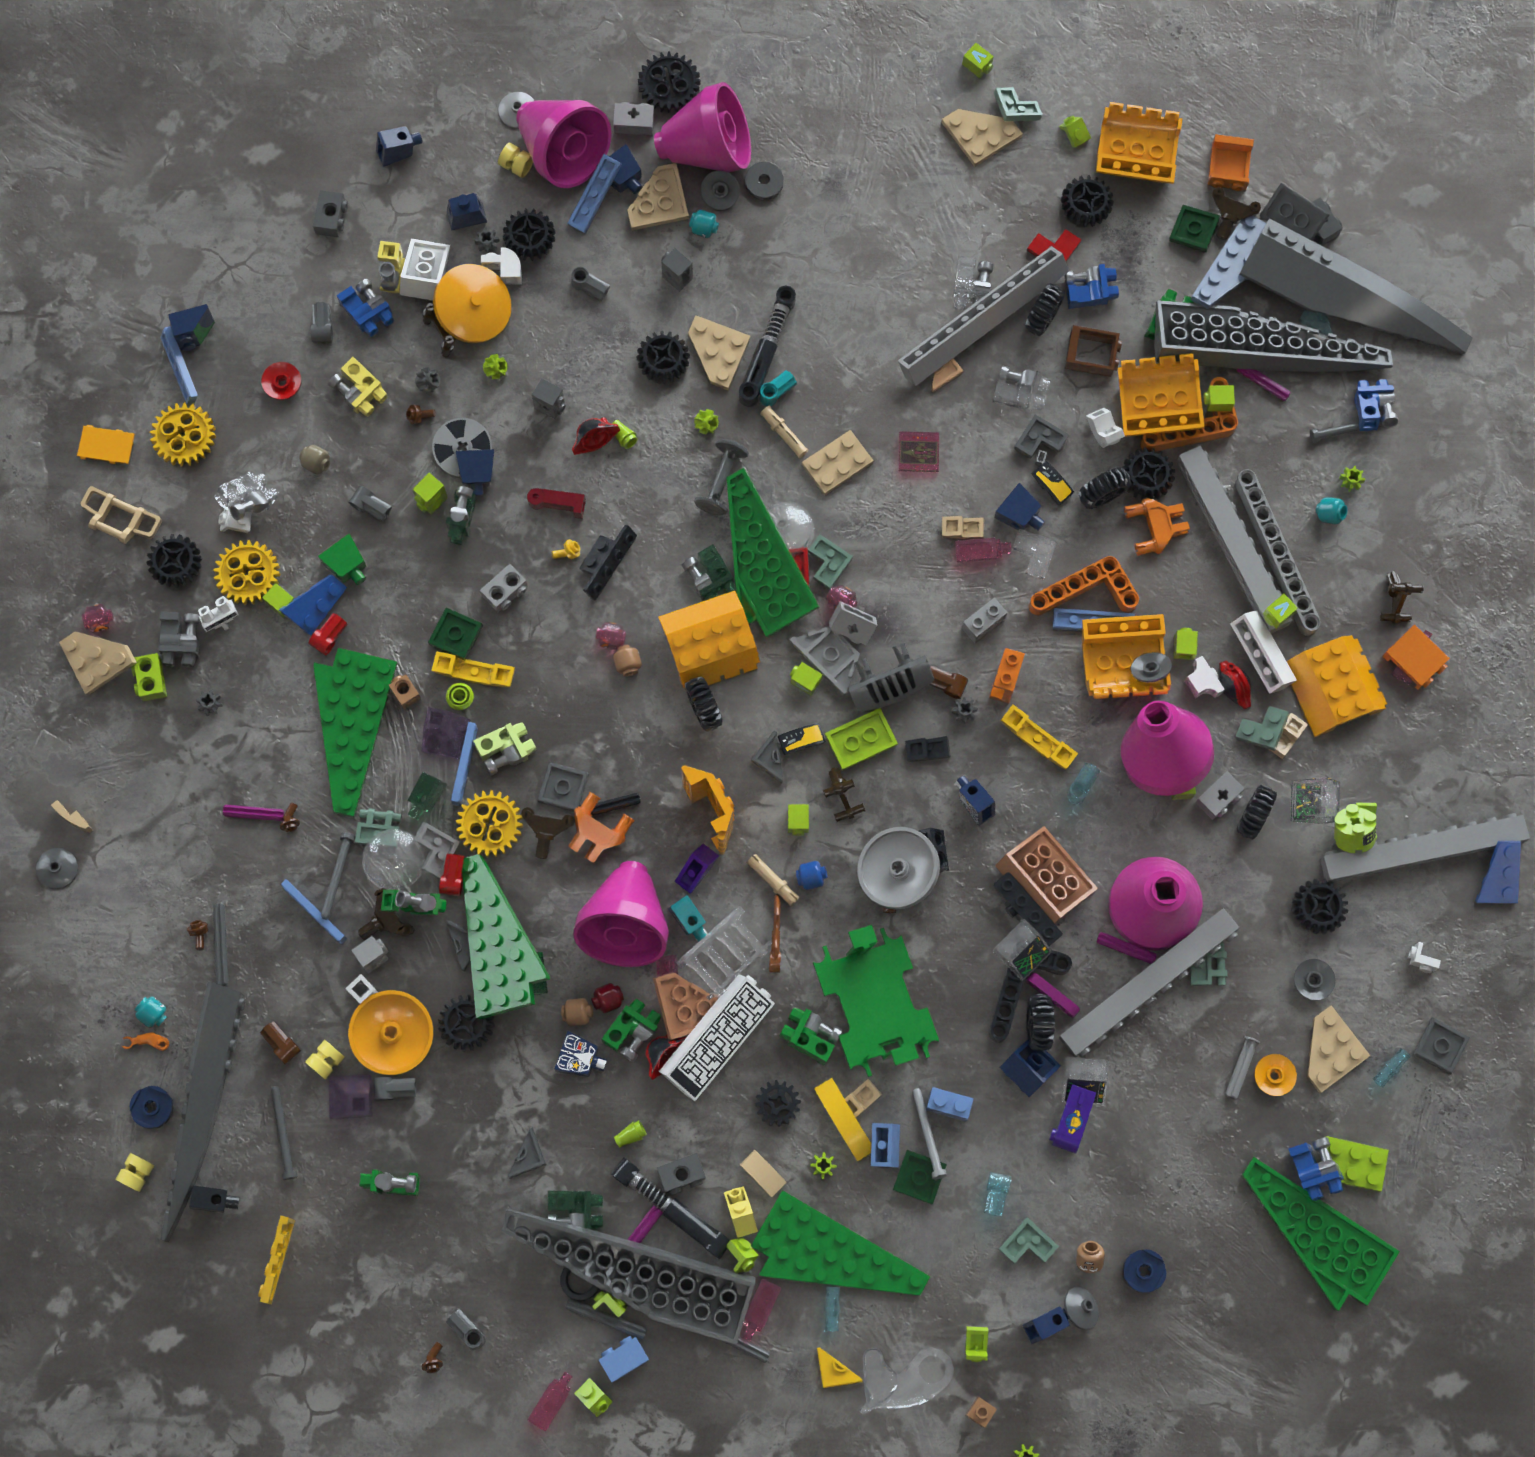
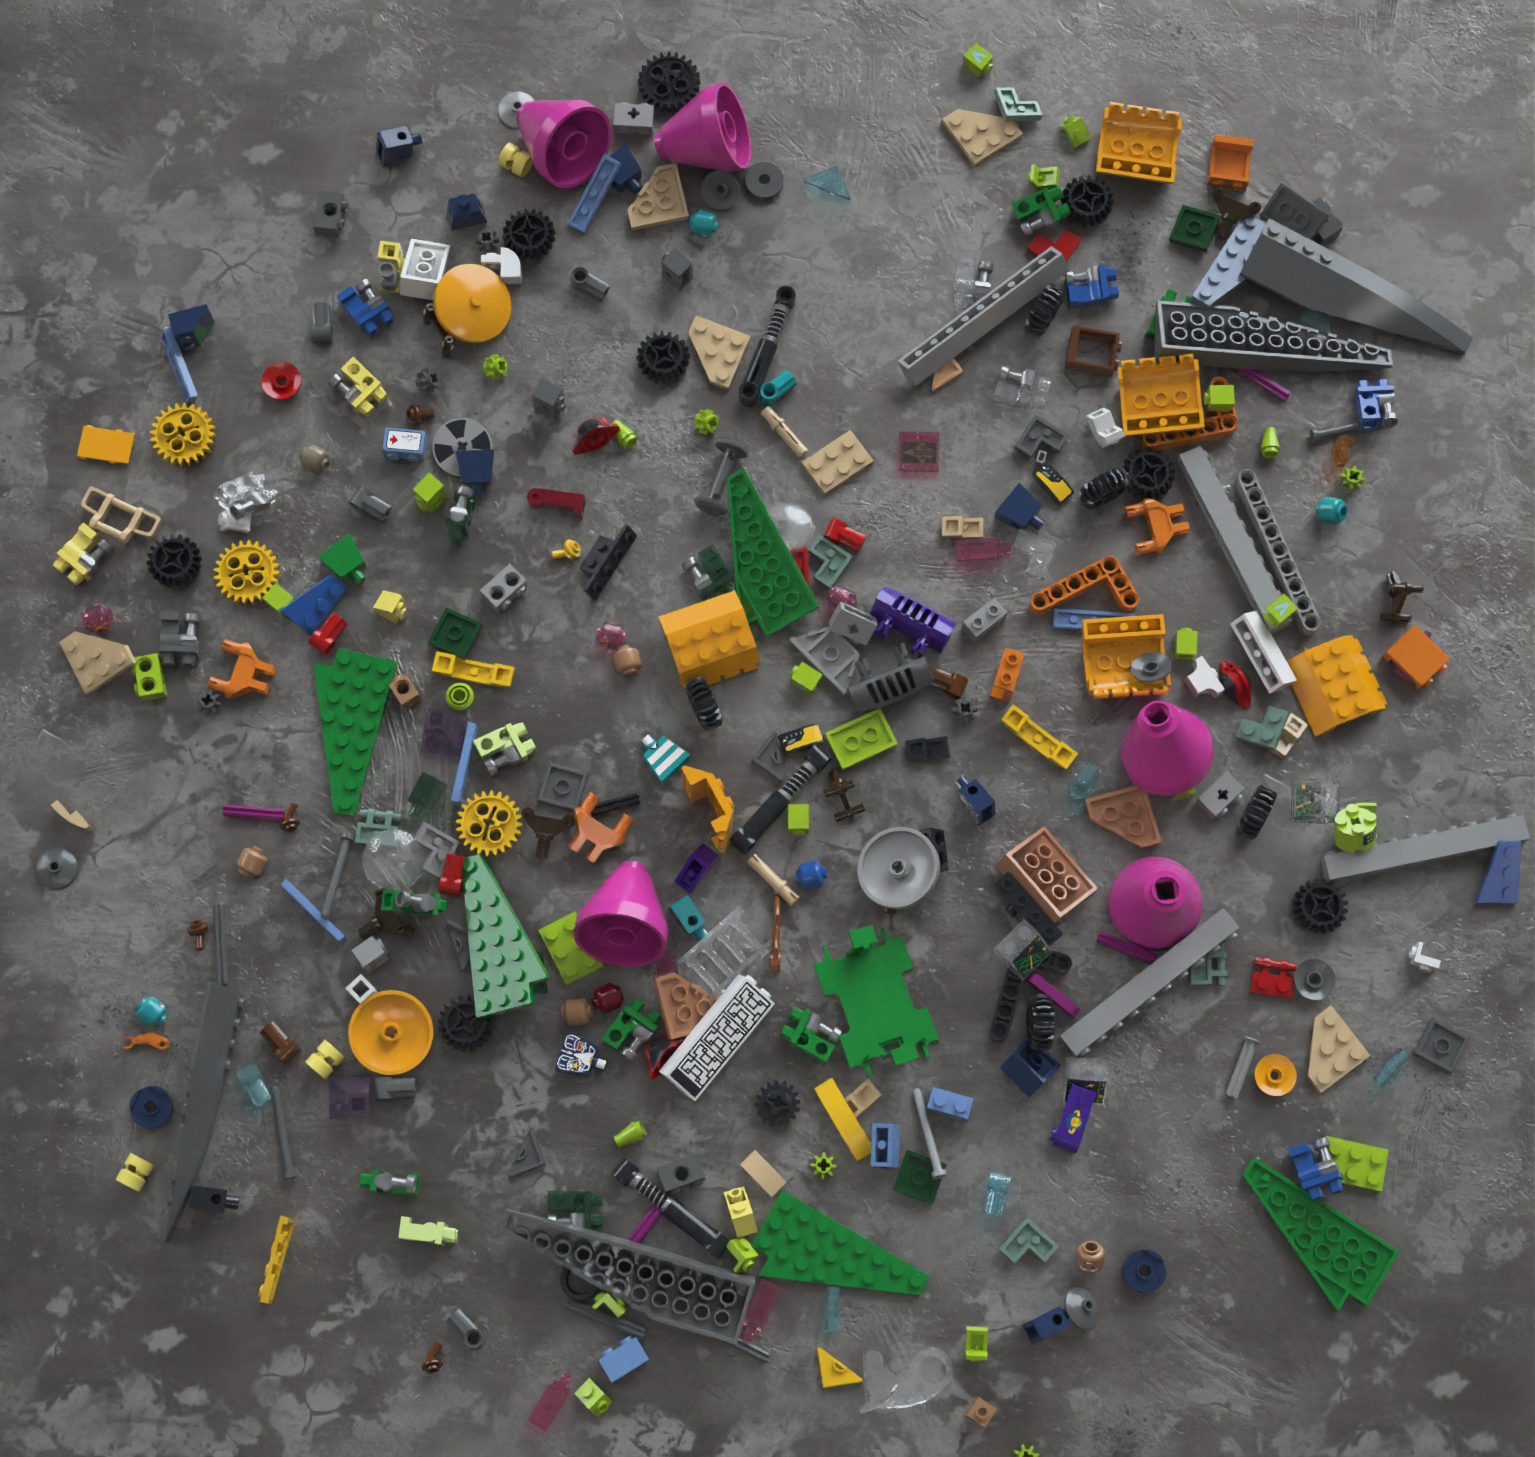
white hips [198,596,239,632] -> none
none -> light yellow hips [53,523,114,586]
none -> orange connector [207,639,277,699]
none -> medium nougat head [236,846,267,878]
none -> clear light blue piece [236,1062,272,1107]
none -> light yellow slope [373,590,407,624]
none -> brick [383,427,427,462]
none -> yellowish green hips [398,1216,458,1247]
none -> lime plate [538,912,604,986]
none -> teal torso [641,735,690,786]
none -> black piece [729,744,832,855]
none -> clear light blue tile [804,166,851,200]
none -> red piece [823,518,866,553]
none -> dark purple piece [870,586,956,658]
none -> green hips [1011,187,1072,238]
none -> lime bracket [1028,164,1060,190]
none -> nougat plate [1084,786,1162,849]
none -> red plate [1249,957,1296,999]
none -> lime cone [1260,427,1280,458]
none -> clear orange bracket [1331,435,1357,467]

